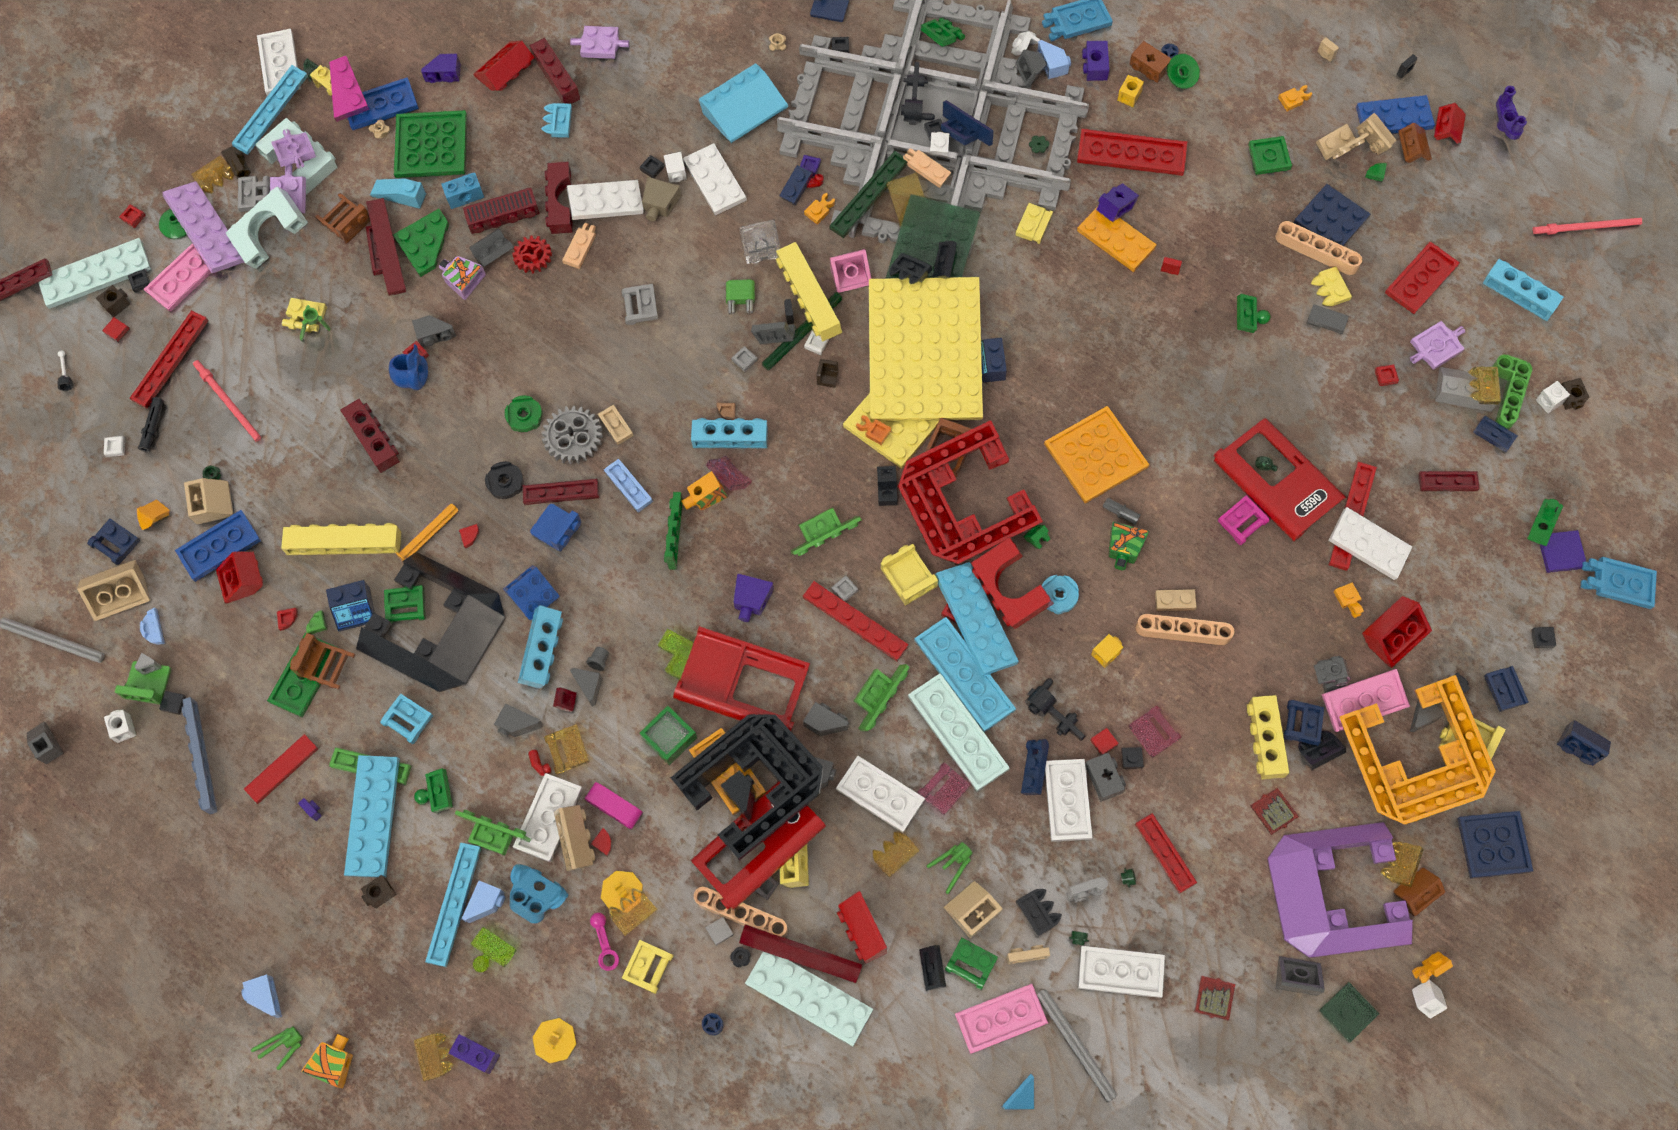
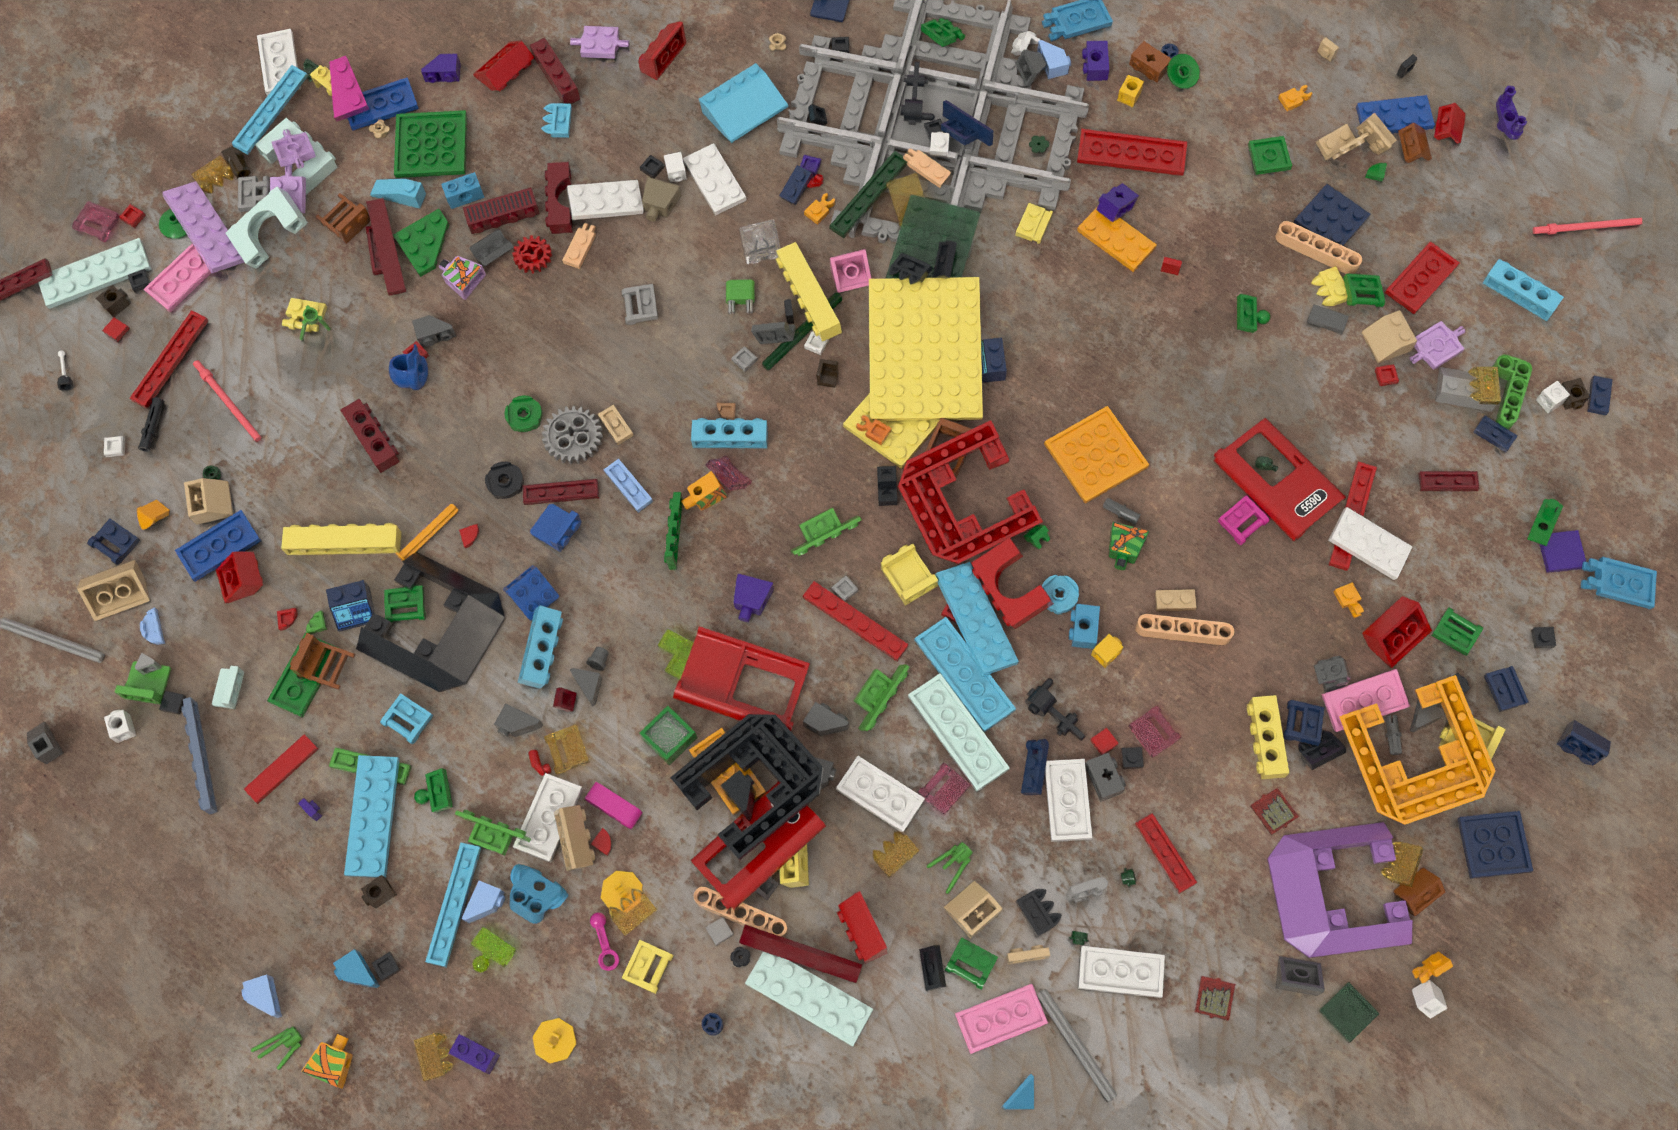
none -> clear pink plate [72,201,120,242]
none -> light aqua panel [212,666,244,709]
none -> dark azure slope [333,949,380,988]
none -> black plate [372,952,401,981]
none -> red slope [638,21,687,80]
none -> black tile [808,104,828,126]
none -> dark azure brick [1069,604,1100,649]
none -> green plate [1343,274,1385,307]
none -> tan slope [1362,310,1417,363]
none -> dark grey axle [1385,715,1402,756]
none -> green plate [1431,607,1484,656]
none -> dark blue plate [1587,376,1613,415]

